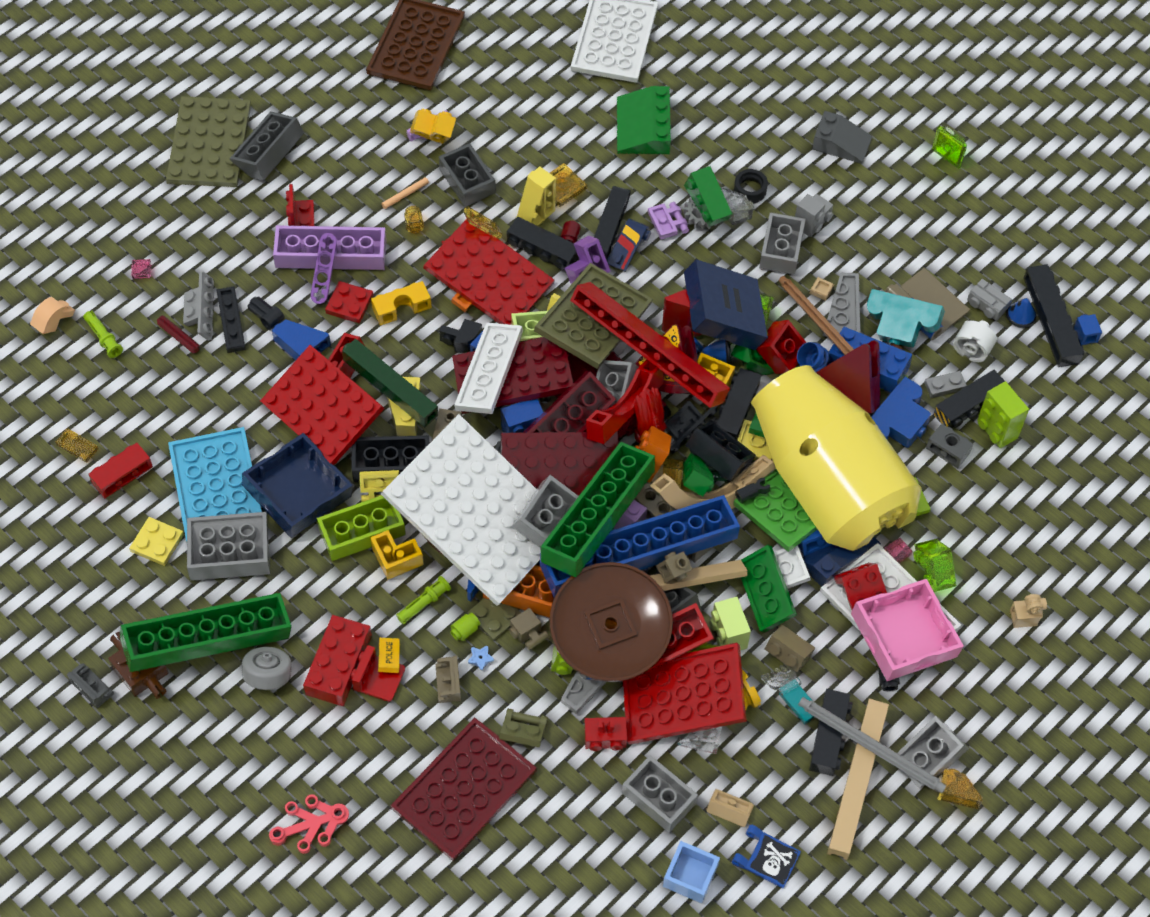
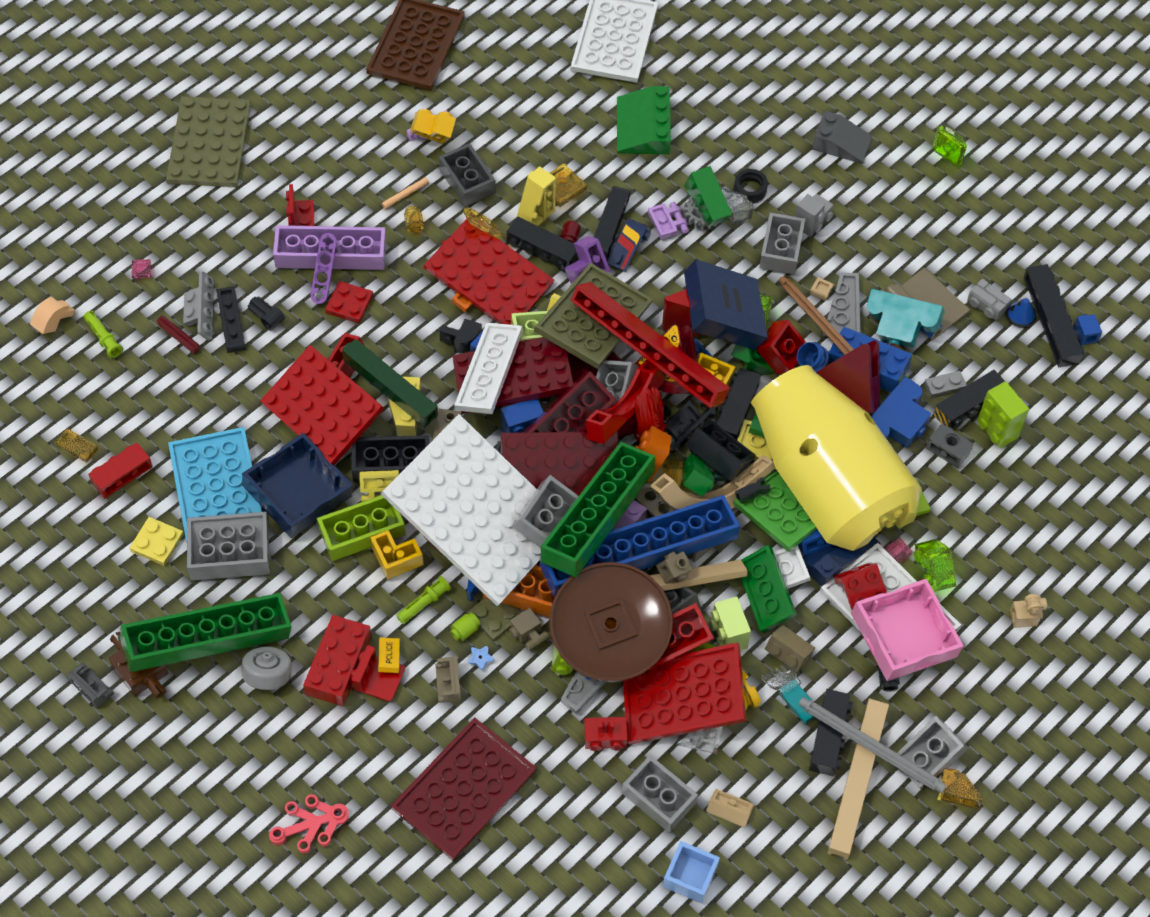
dark grey slope [230,111,304,181] -> none
blue slope [272,319,331,360] -> none
yellow arch [371,281,432,326] -> none
olive plate [499,708,548,748] -> none
blue hat [701,339,731,365] -> none
flag [732,825,801,889] -> none
white brick [953,320,998,362] -> none

